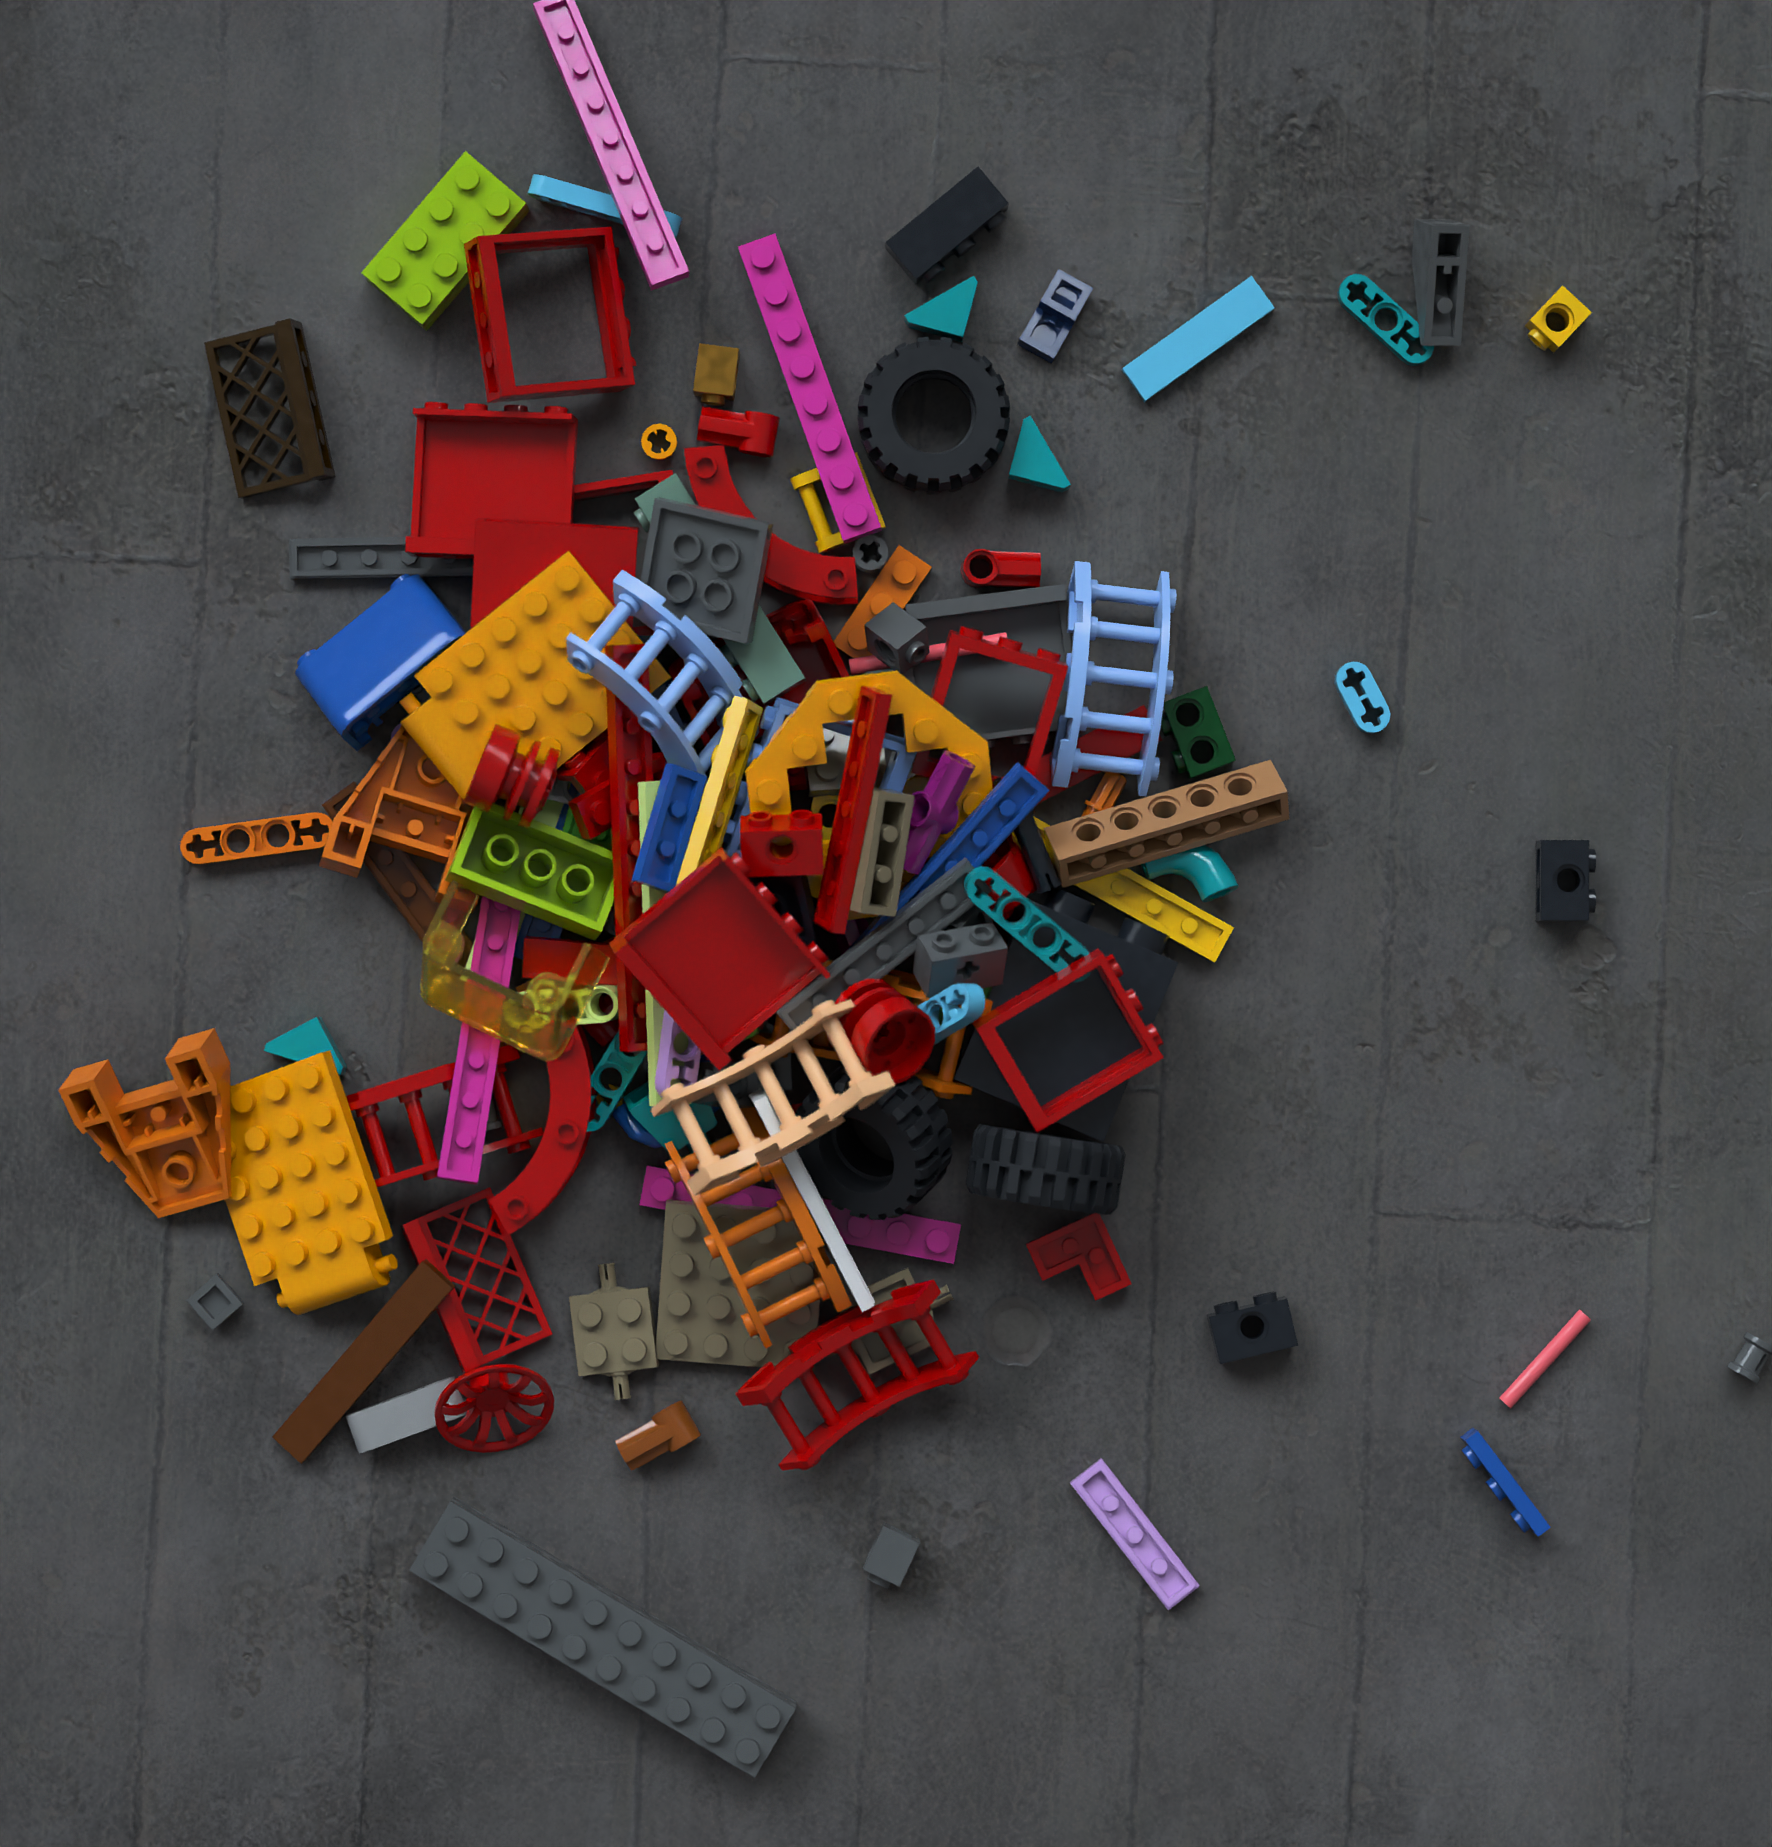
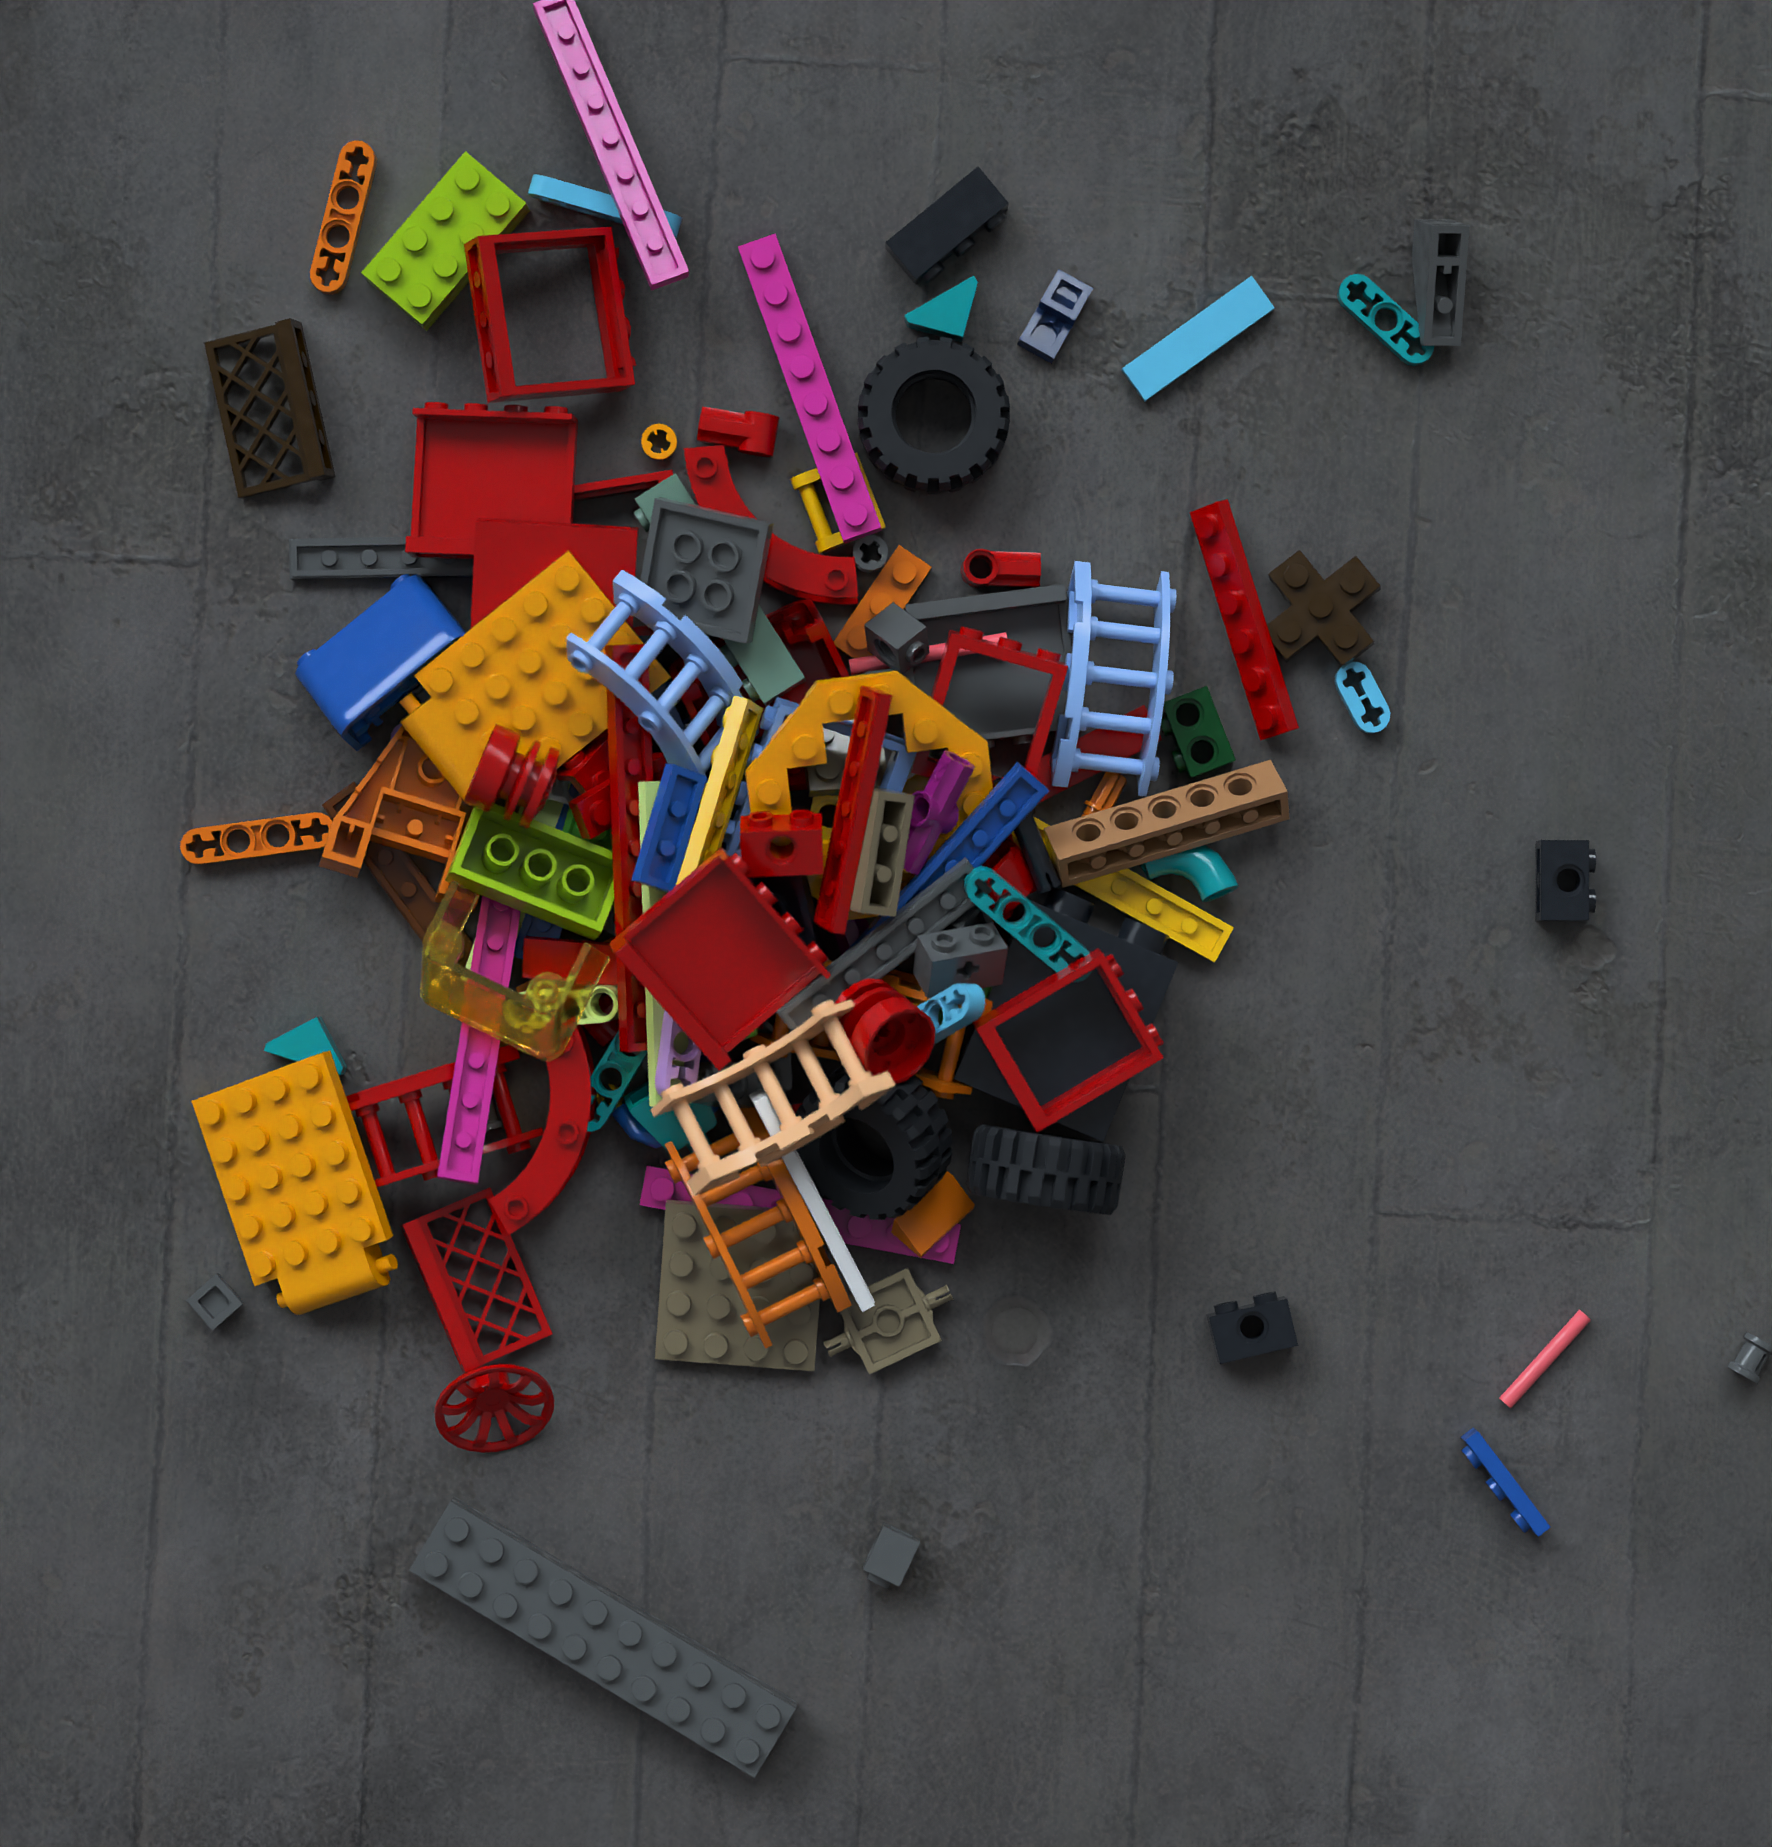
orange wedge [58,1028,231,1218] -> none
reddish brown tile [272,1259,456,1464] -> none
light grey beam [345,1376,467,1454] -> none
dark tan plate [569,1263,660,1400] -> none
dark orange piece [615,1400,701,1471] -> none
pearl gold brick [693,343,740,406] -> none
red fence [735,1280,979,1471] -> none
teal slope [1008,416,1071,493] -> none
red plate [1025,1213,1132,1301] -> none
lavender tile [1070,1458,1200,1610] -> none
yellow brick [1525,285,1592,353] -> none
none -> orange beam [310,140,377,295]
none -> orange slope [891,1171,975,1258]
none -> red plate [1190,499,1299,741]
none -> dark brown plate [1267,550,1381,669]

